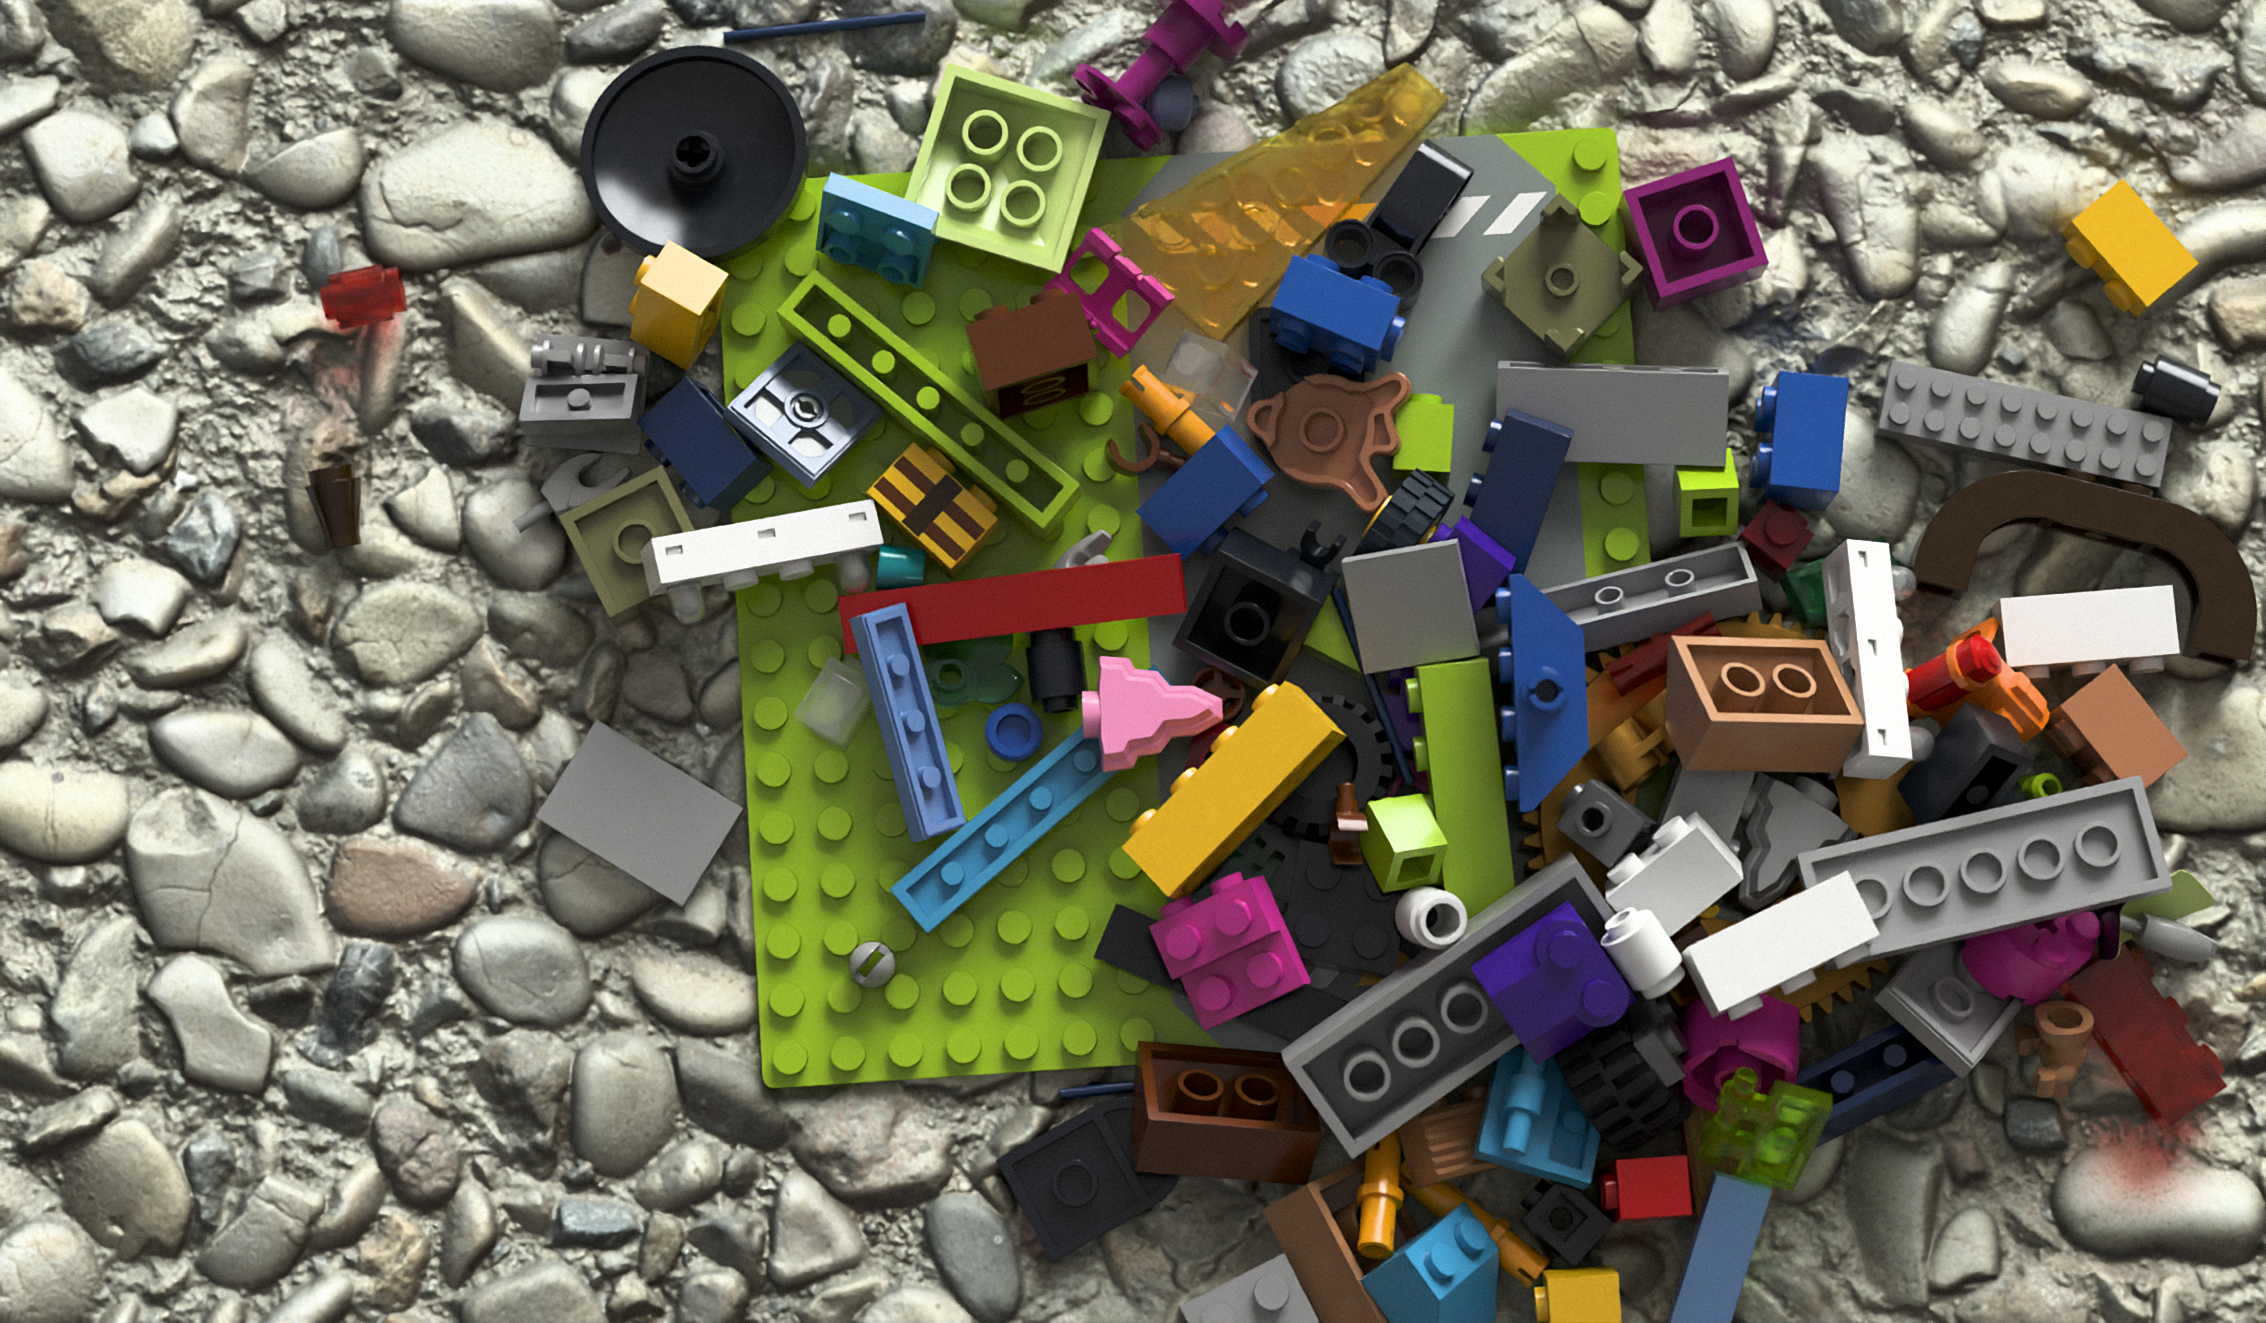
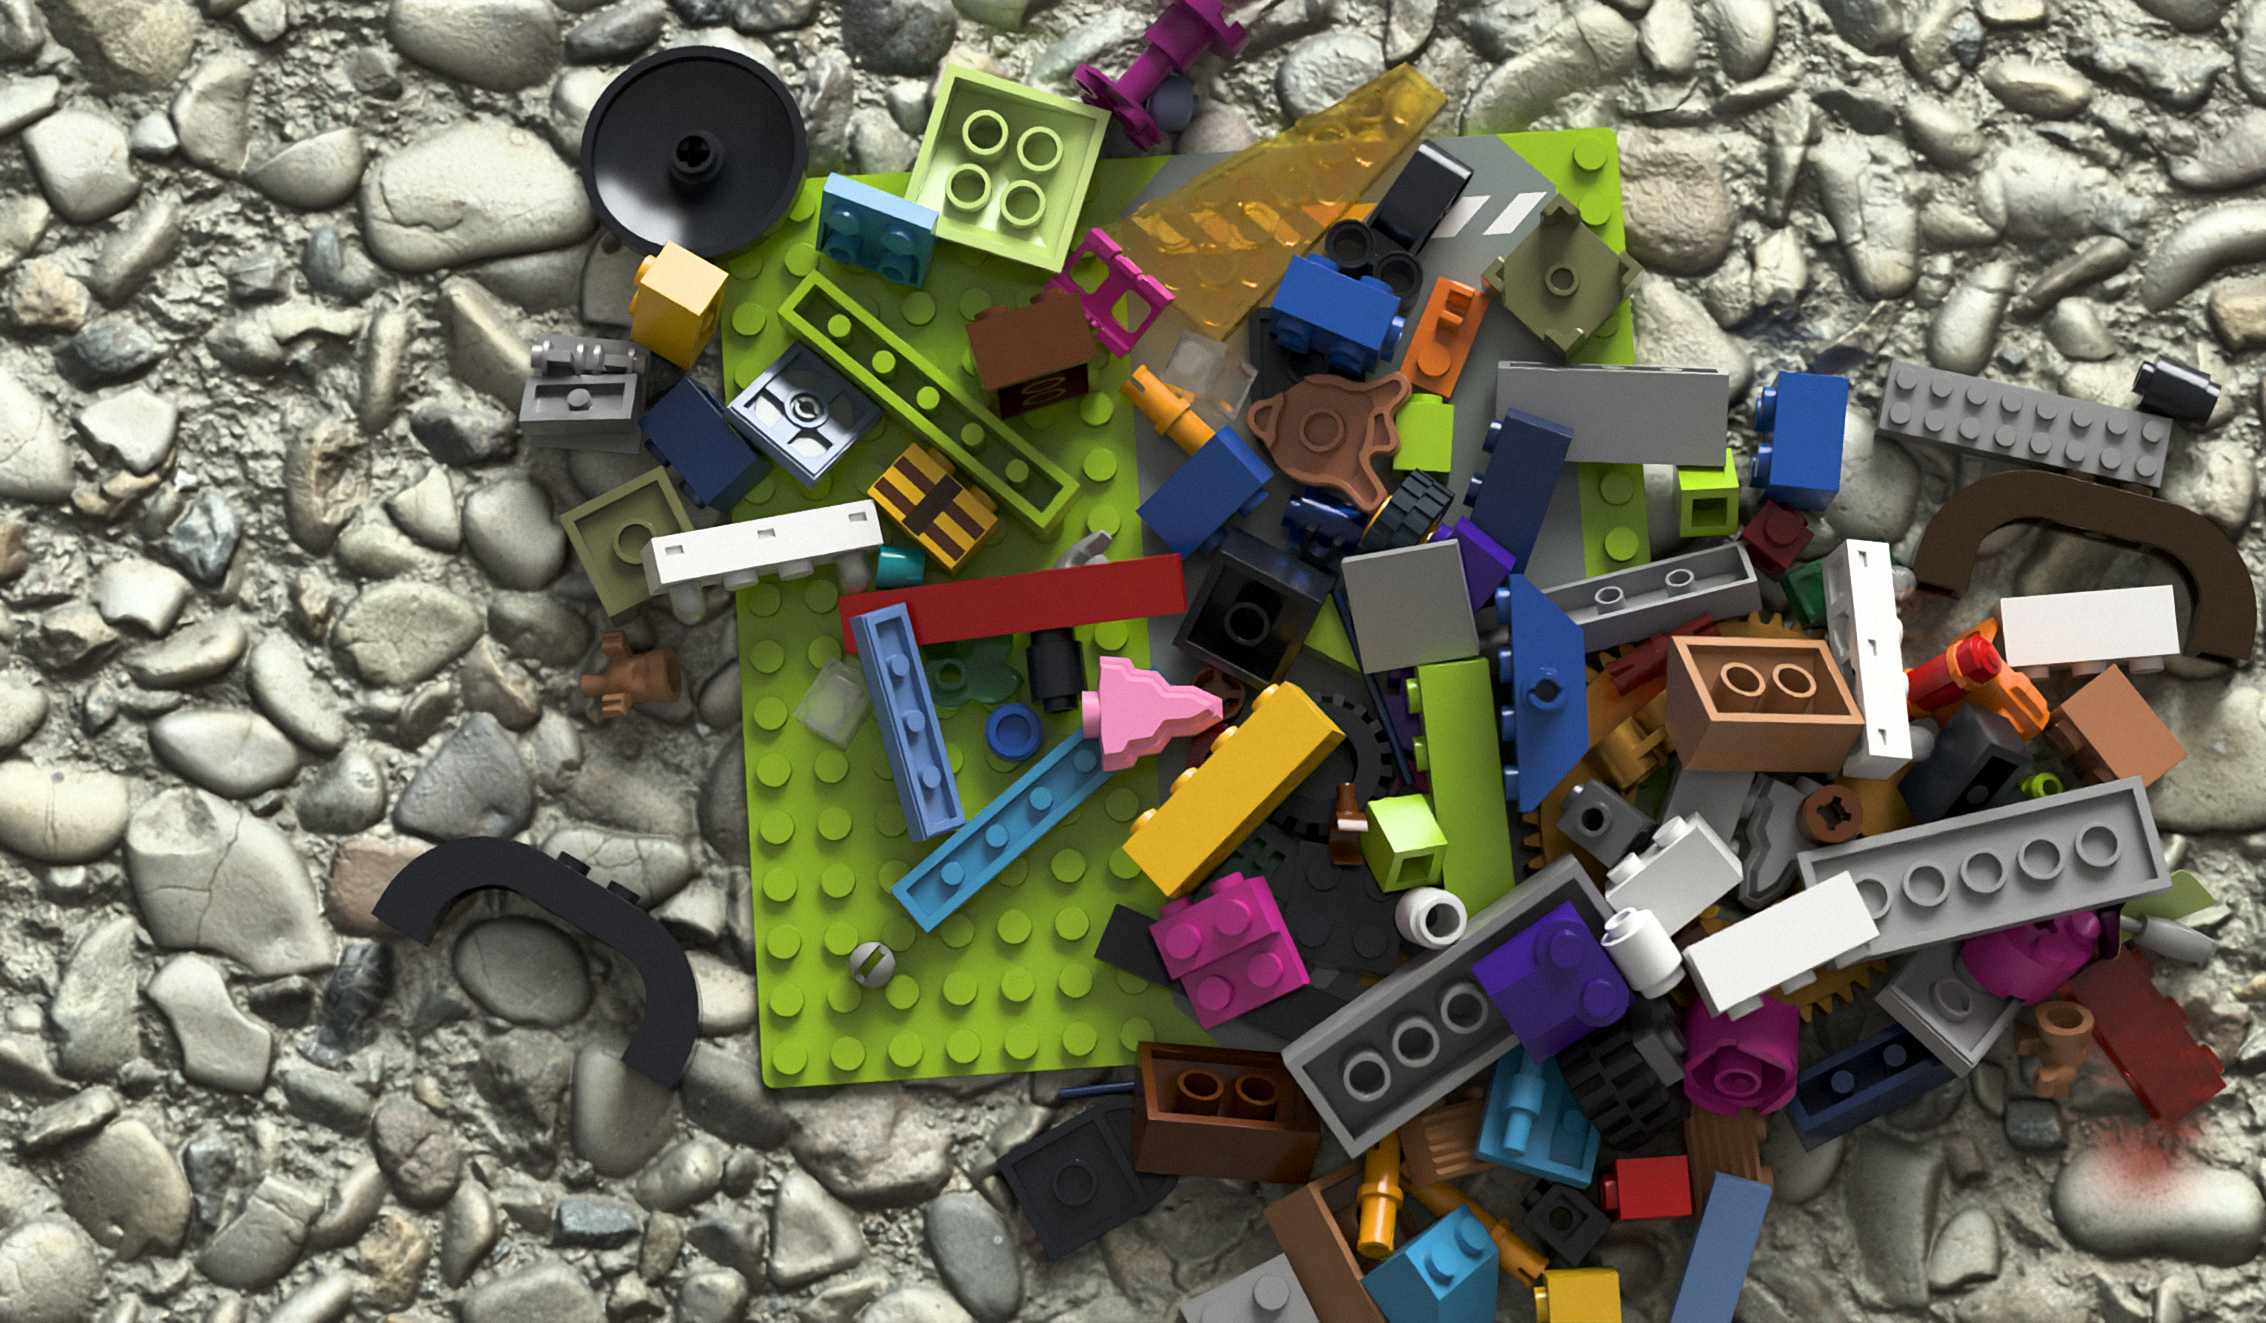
dark brown cone [305,464,362,550] -> none
clear red brick [320,264,408,330] -> none
light grey hand [513,451,633,533] -> none
light grey tile [536,720,745,908] -> none
dark blue axle [723,10,926,43] -> none
reddish brown piece [1105,422,1186,477] -> none
magenta brick [1617,156,1769,312] -> none
clear neon green plate [1698,1067,1832,1192] -> none
yellow brick [2062,178,2199,318] -> none
none -> black arch [371,836,704,1093]
none -> medium nougat piece [581,630,681,718]
none -> clear blue brick [1280,486,1369,559]
none -> orange plate [1399,276,1492,403]
none -> reddish brown wheel [1796,785,1863,848]

